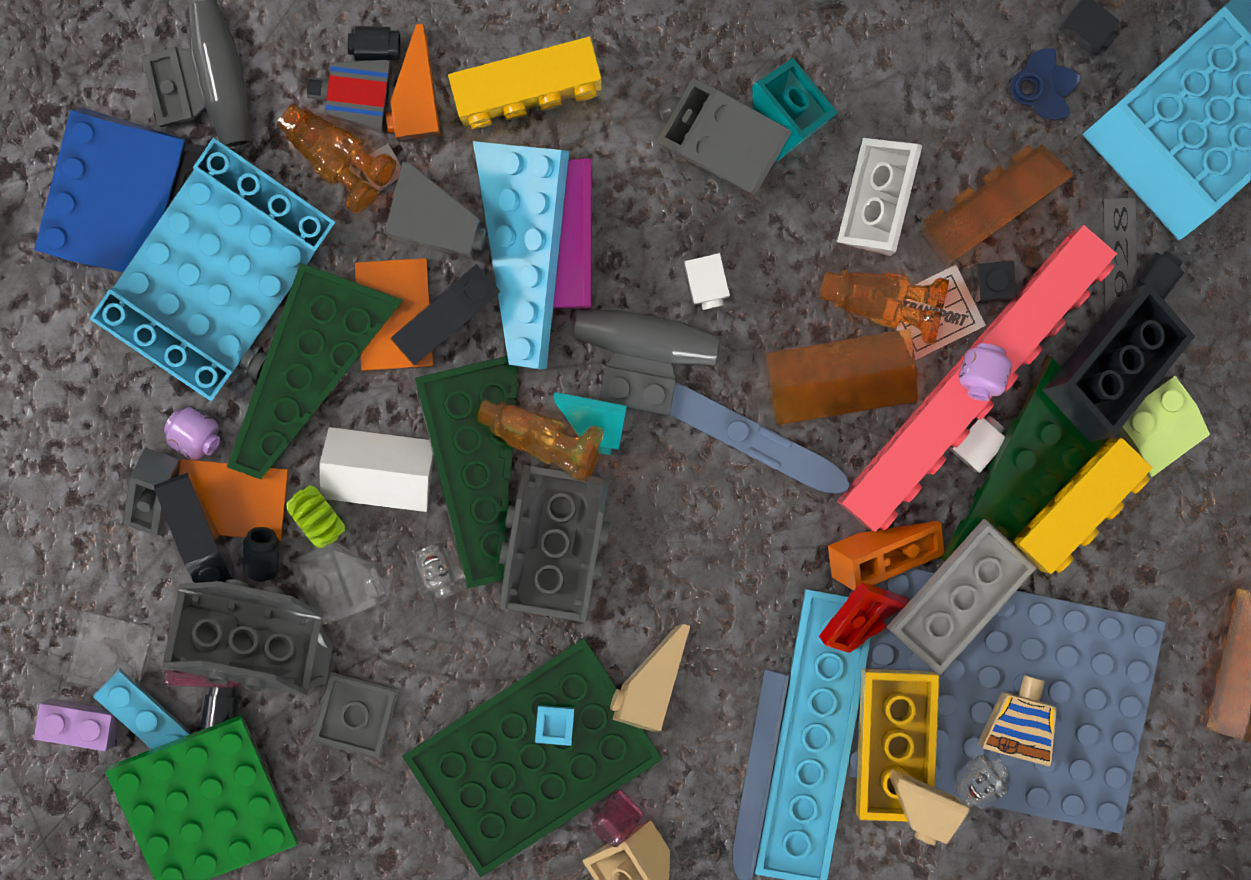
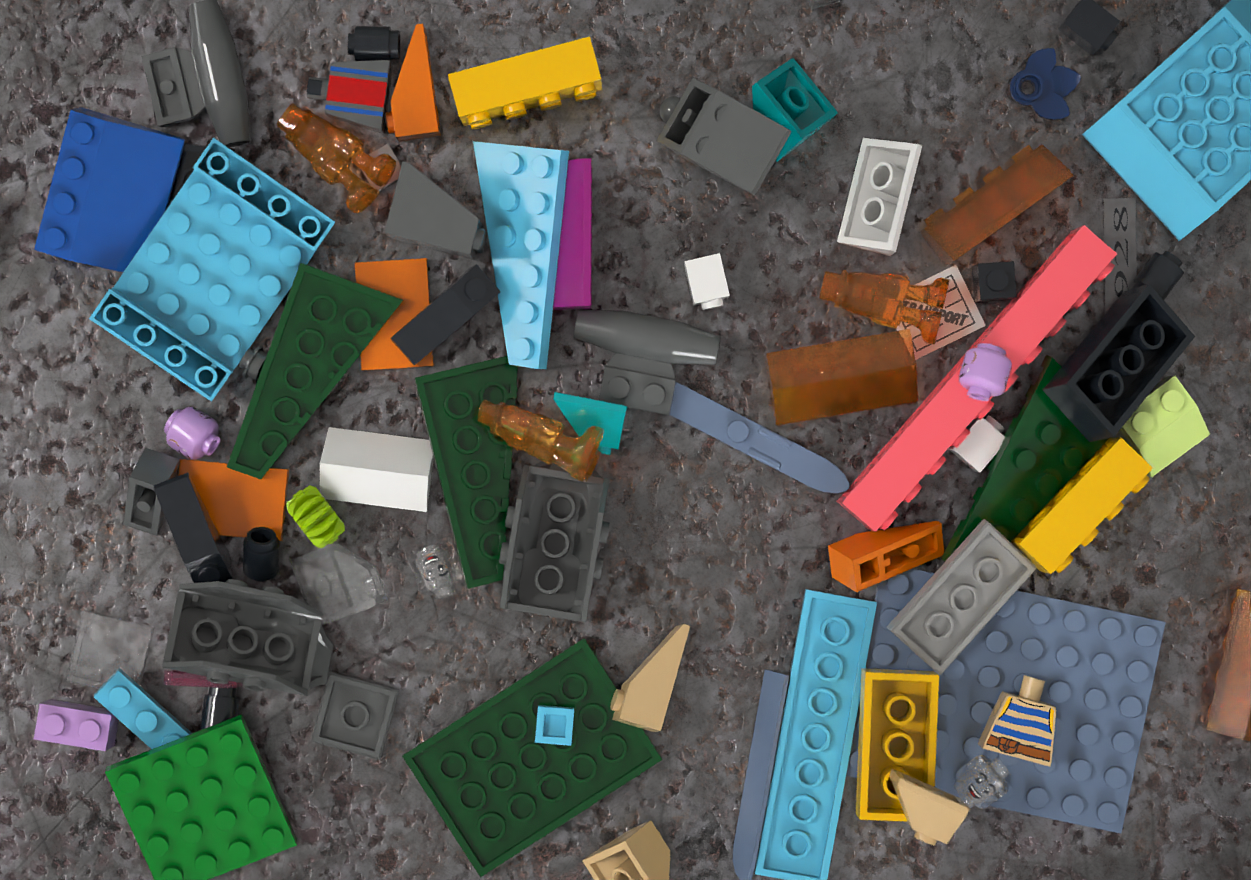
clear pink piece [592,790,643,847] -> none
red wing [819,582,910,653] -> none

